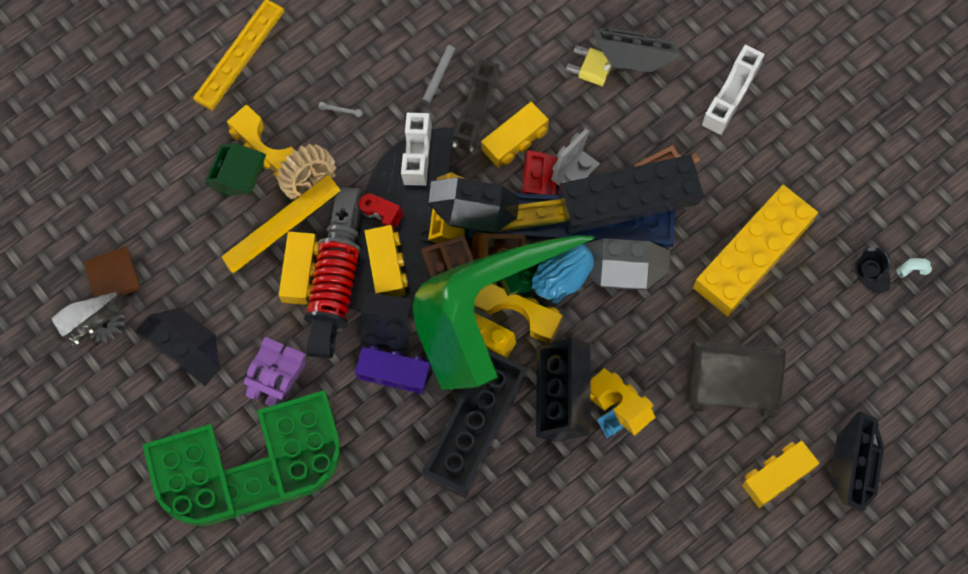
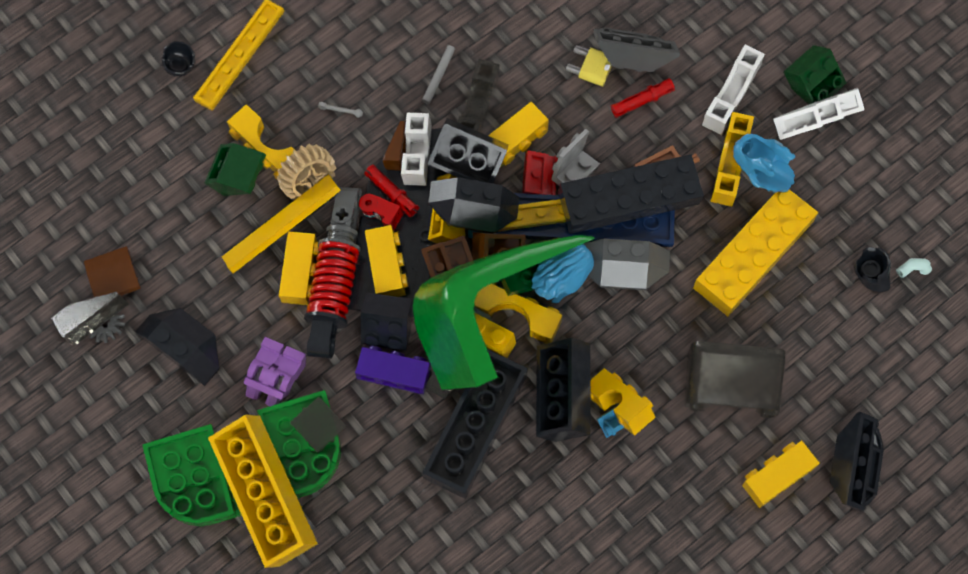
none -> black hair [162,41,195,77]
none -> yellow brick [208,414,318,568]
none -> clear smoke piece [290,397,347,453]
none -> red pin [364,164,419,217]
none -> reddish brown slope [383,121,406,171]
none -> black brick [427,118,509,184]
none -> red pin [610,78,675,118]
none -> yellow arch [710,112,754,207]
none -> dark azure hair [733,134,795,193]
none -> white slope [773,88,864,140]
none -> dark green slope [783,45,846,105]

